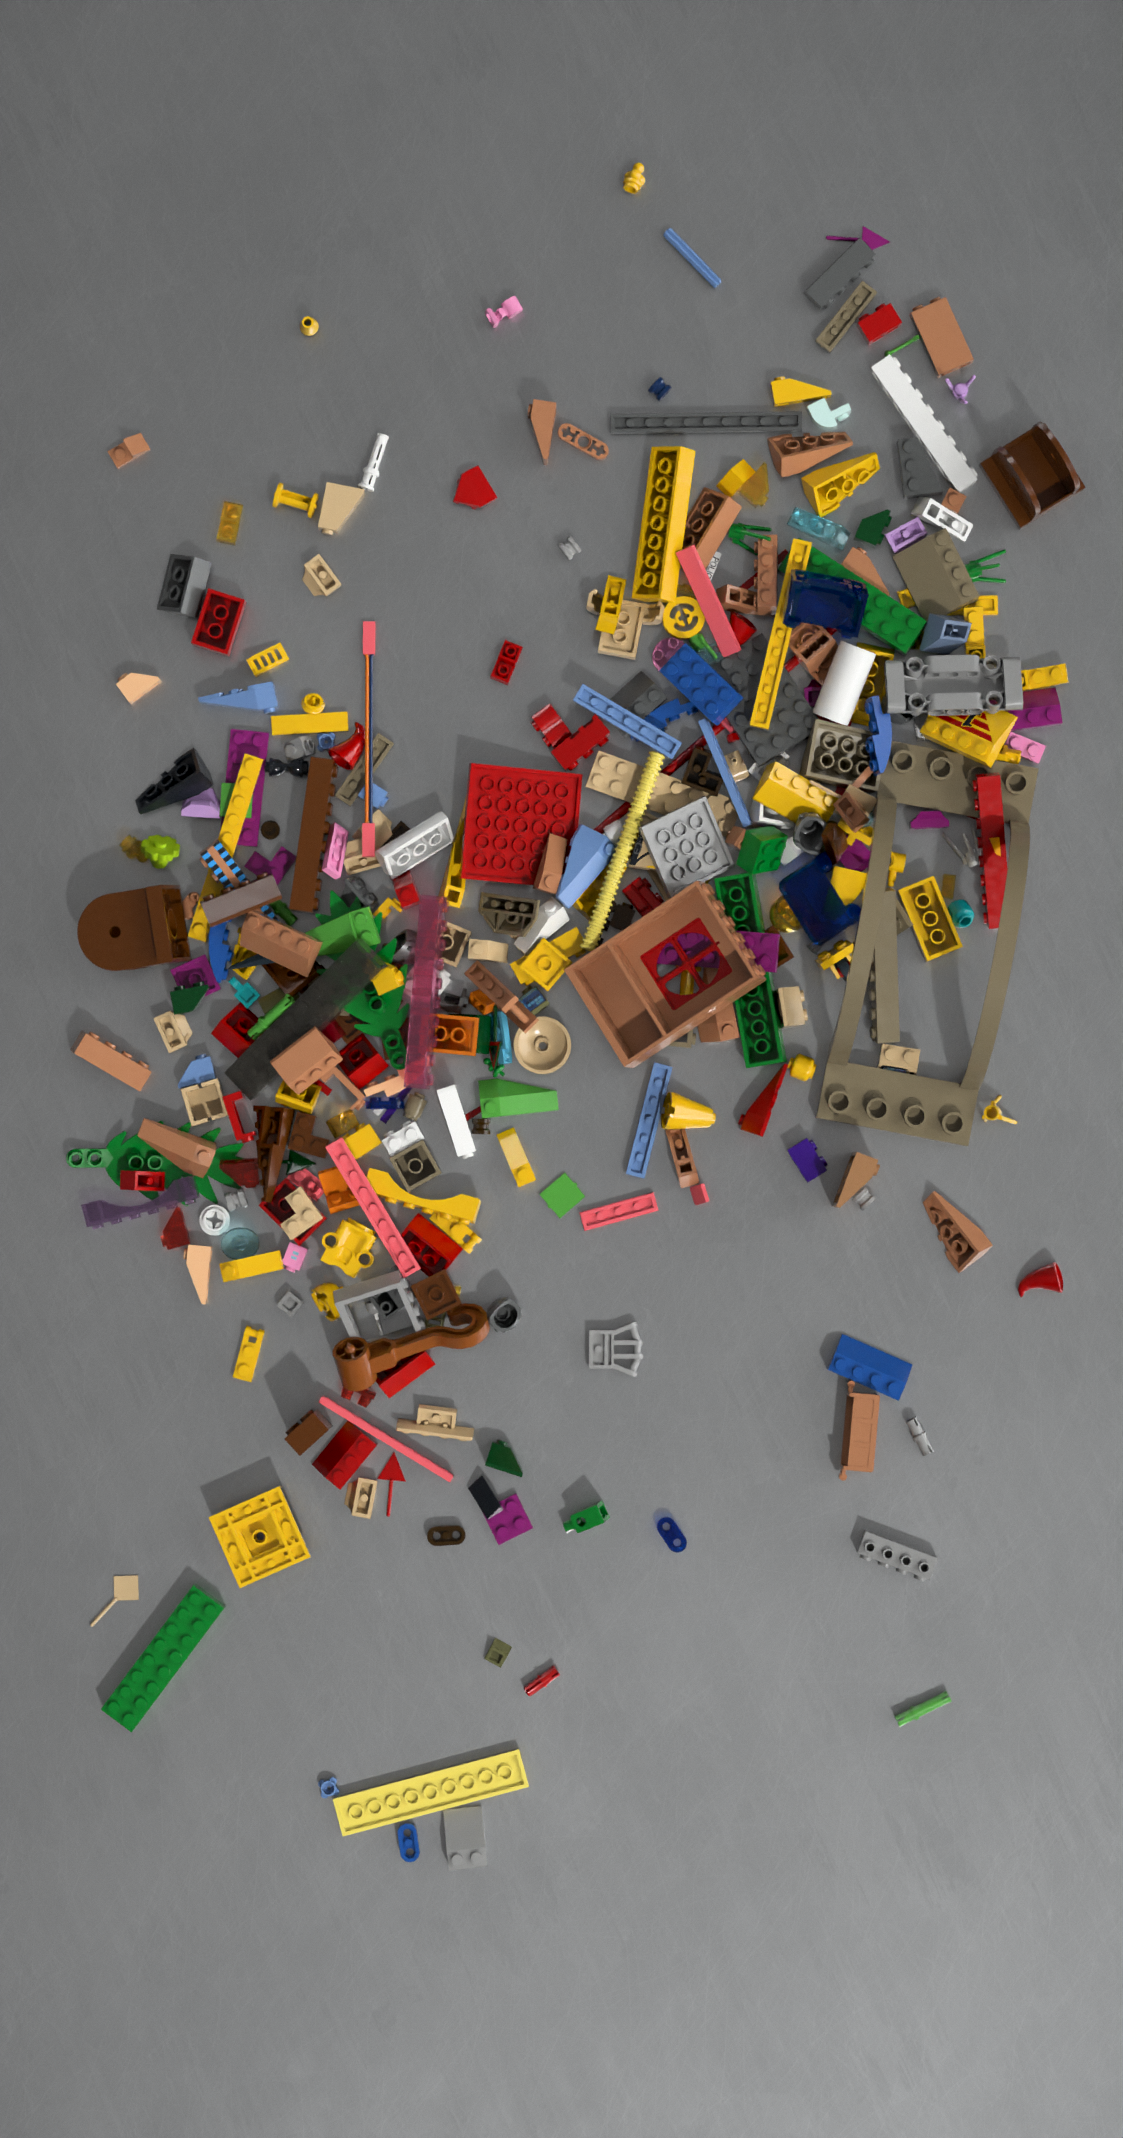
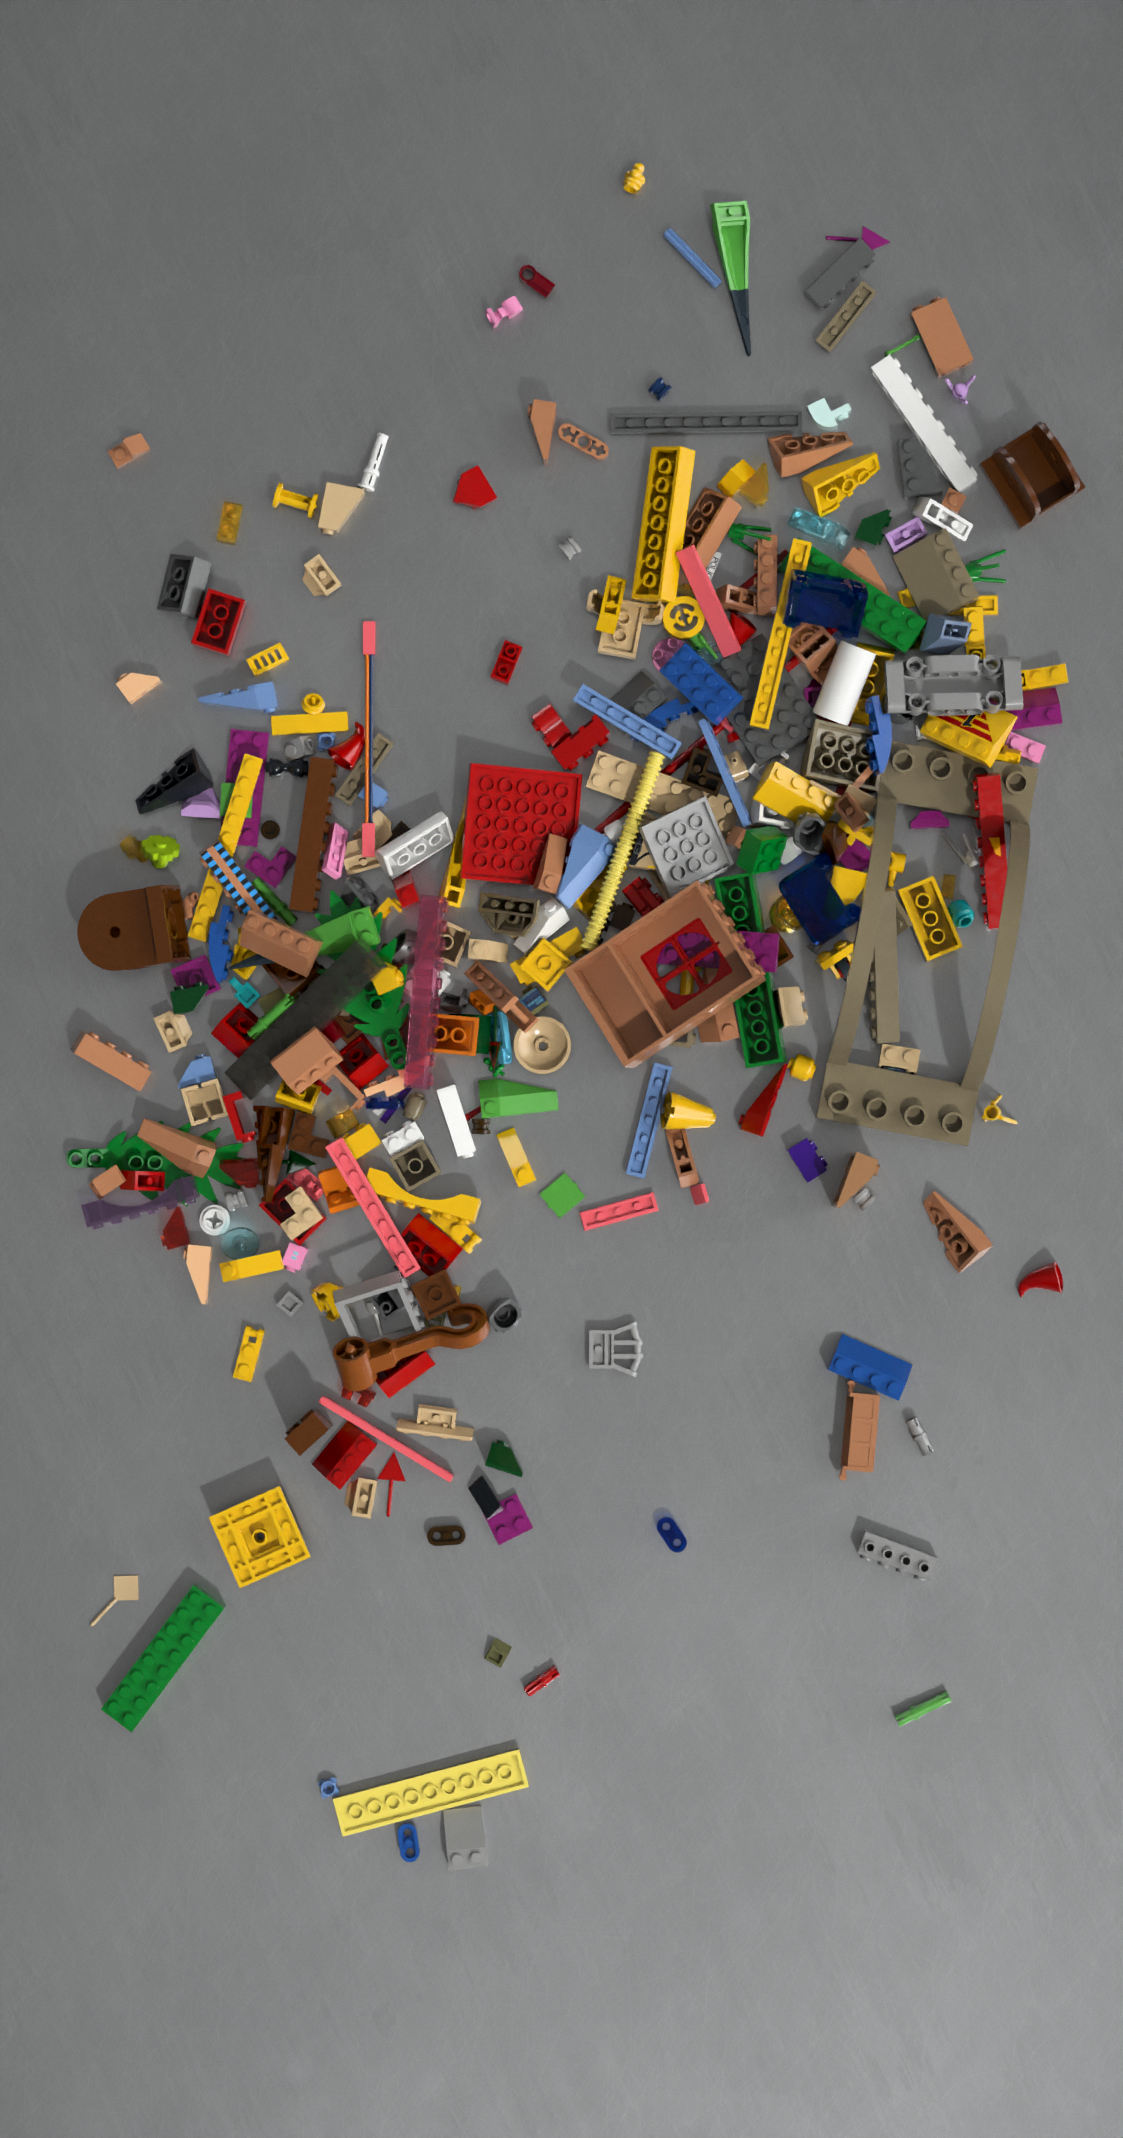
slope [200,872,282,927] -> none
yellow cone [300,316,319,336] -> none
yellow piece [320,1217,377,1278] -> none
green torso [563,1500,610,1533] -> none
yellow slope [770,377,831,407] -> none
red brick [857,303,902,345] -> none
none -> nougat slope [89,1165,127,1200]
none -> dark red piece [518,265,555,299]
none -> bright green plate [710,201,751,357]

